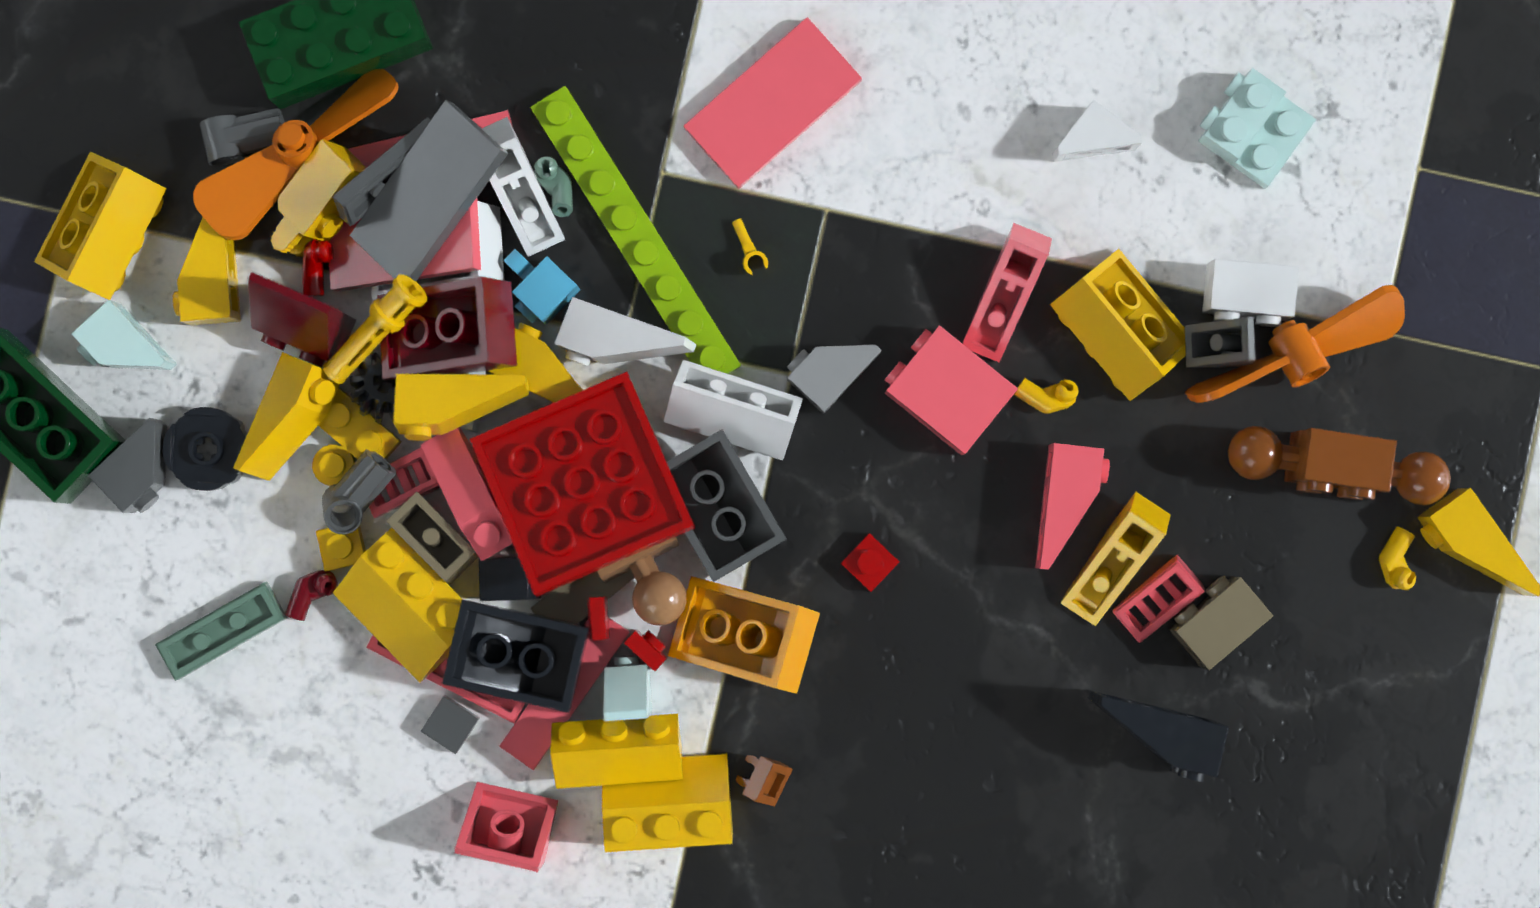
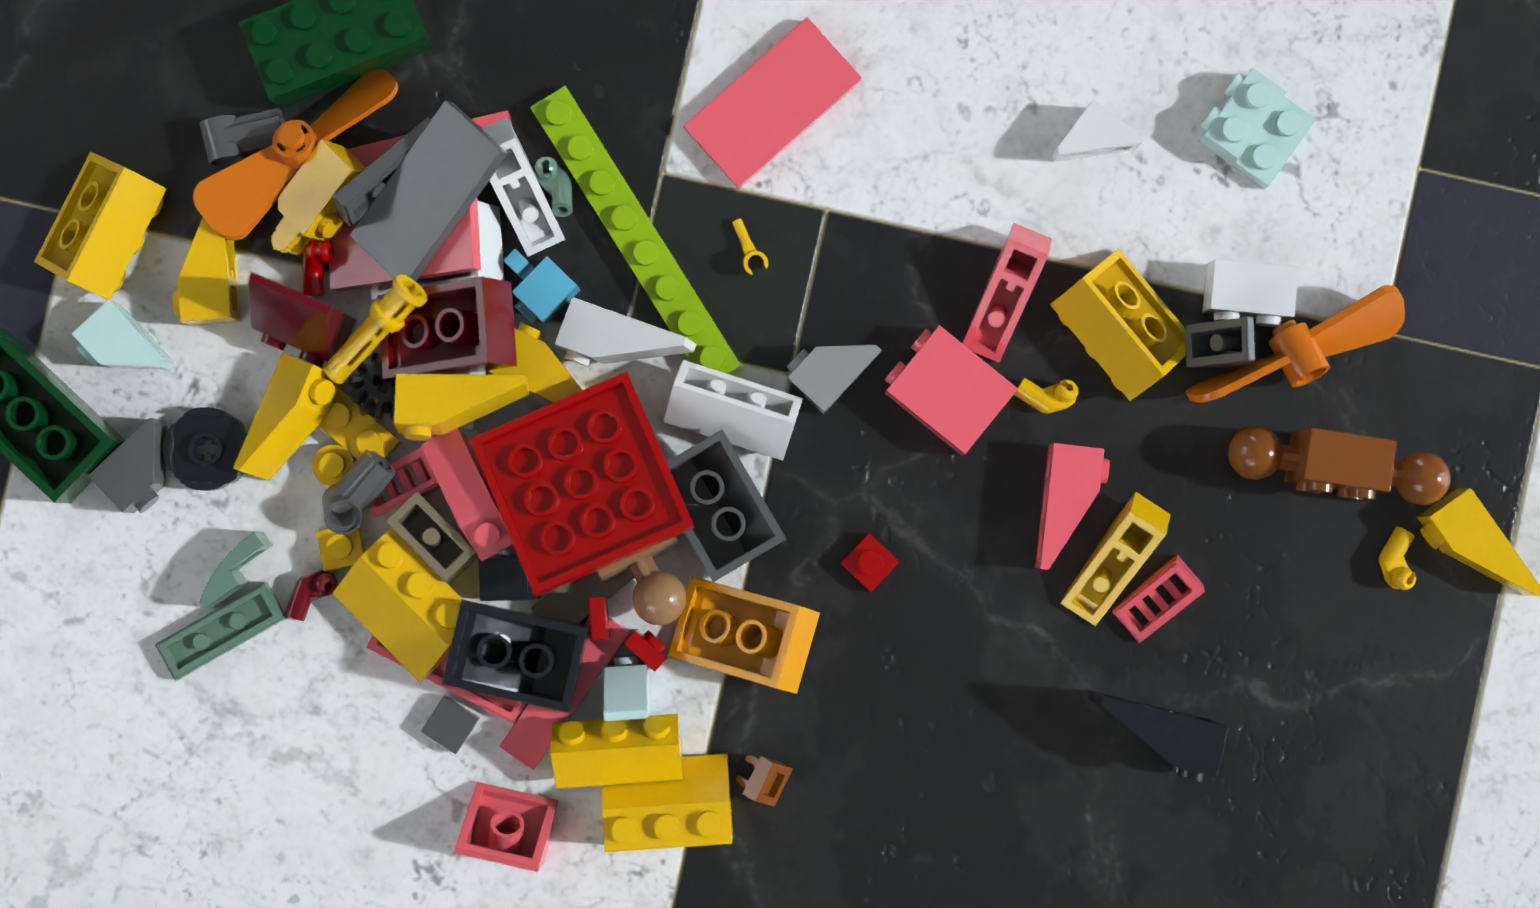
dark tan brick [1169,576,1273,670] -> none
none -> sand green slope [199,532,273,609]

